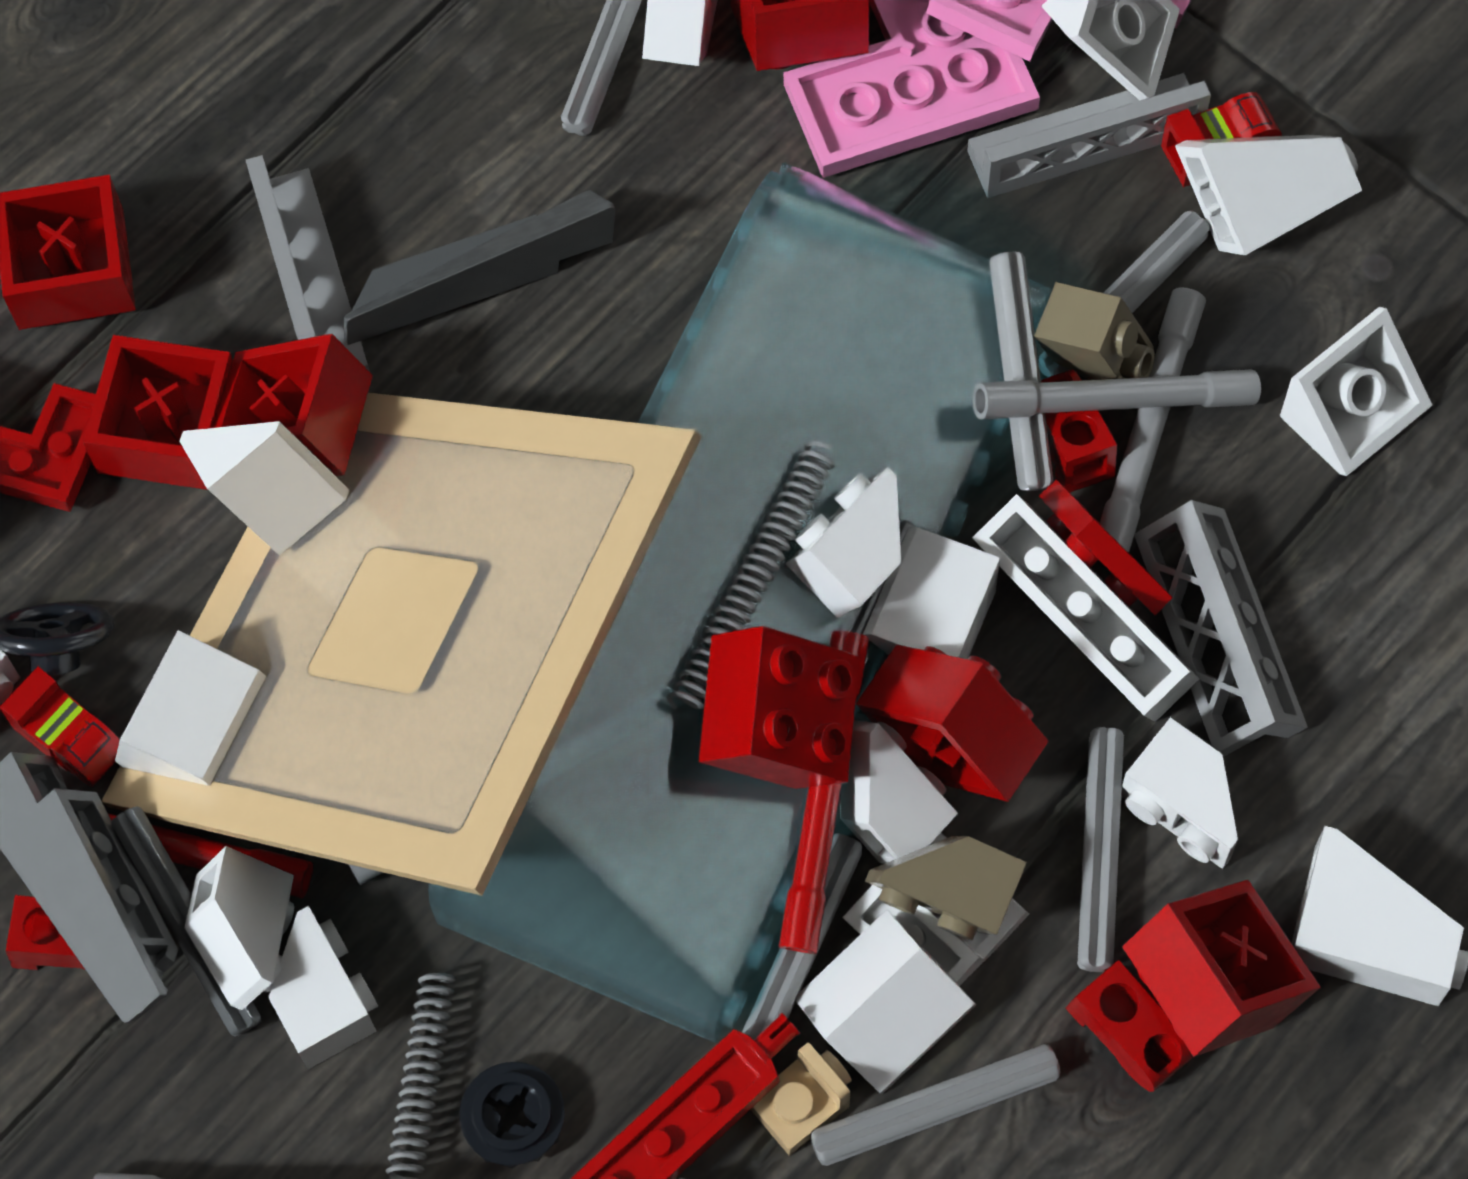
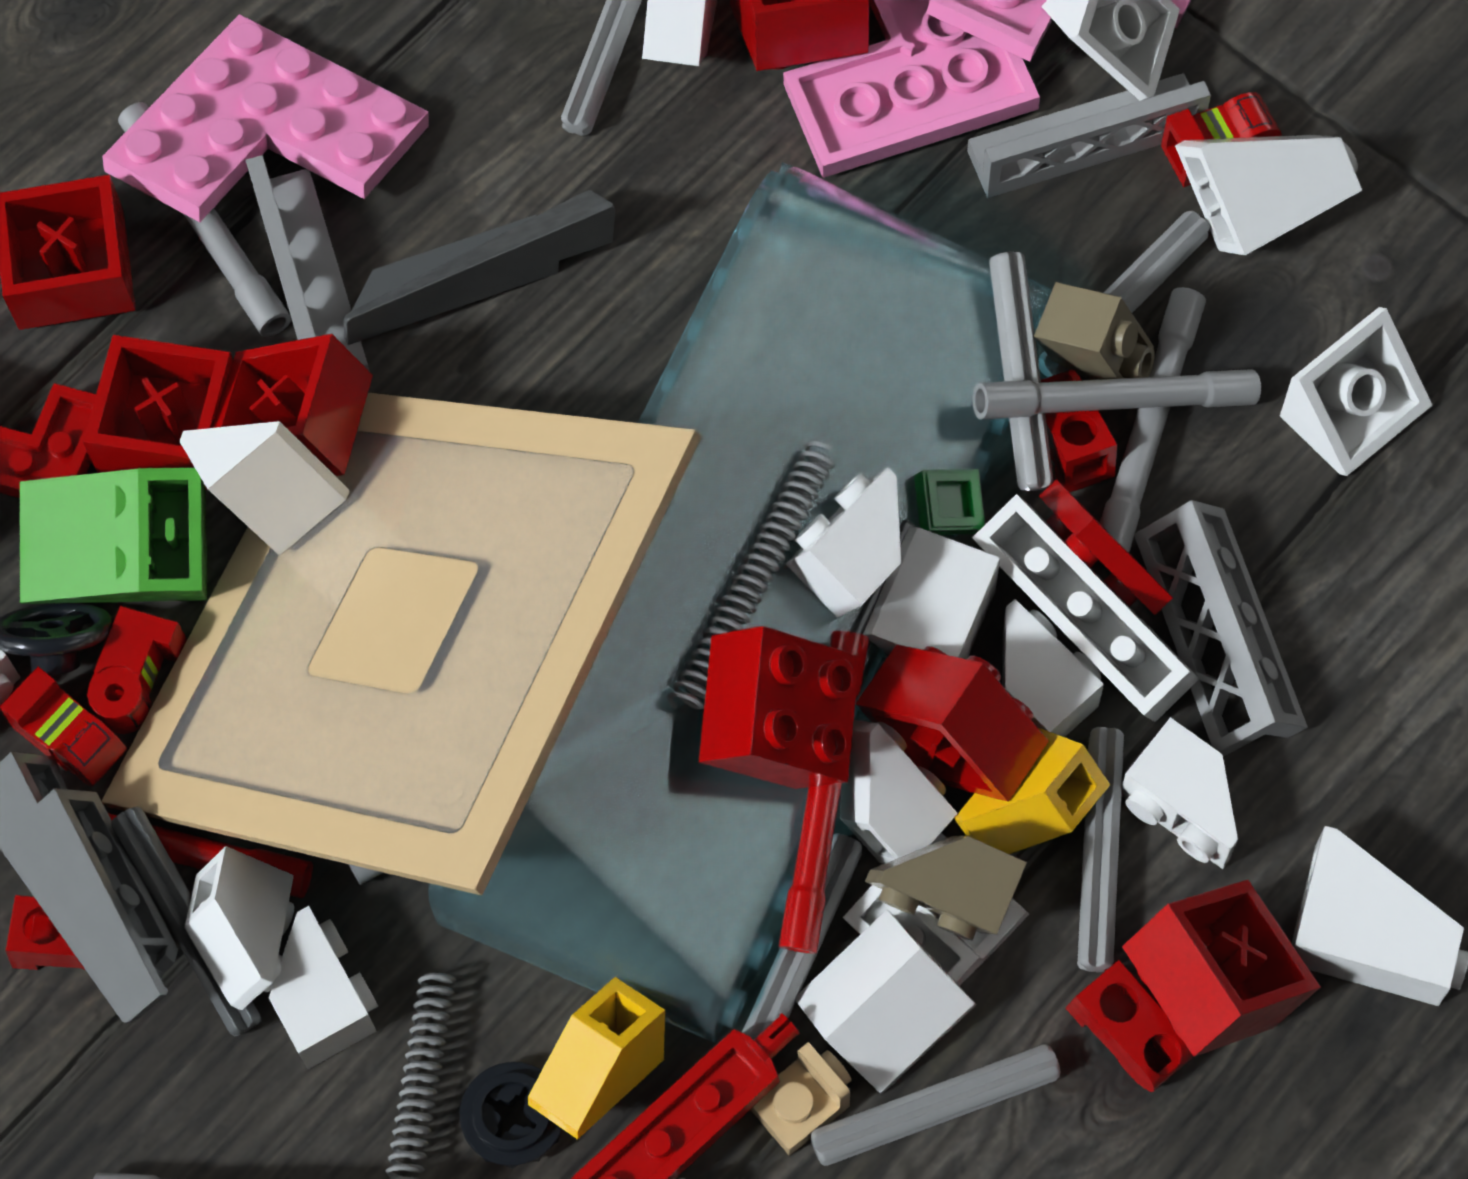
white slope [115,630,266,786] -> none
none -> bright green slope [20,468,207,604]
none -> red leg [87,606,187,734]
none -> bright pink plate [102,14,429,222]
none -> light grey piece [118,102,291,337]
none -> yellow slope [528,977,665,1139]
none -> green tile [914,469,985,535]
none -> yellow slope [954,727,1110,854]
none -> white slope [1002,599,1104,737]

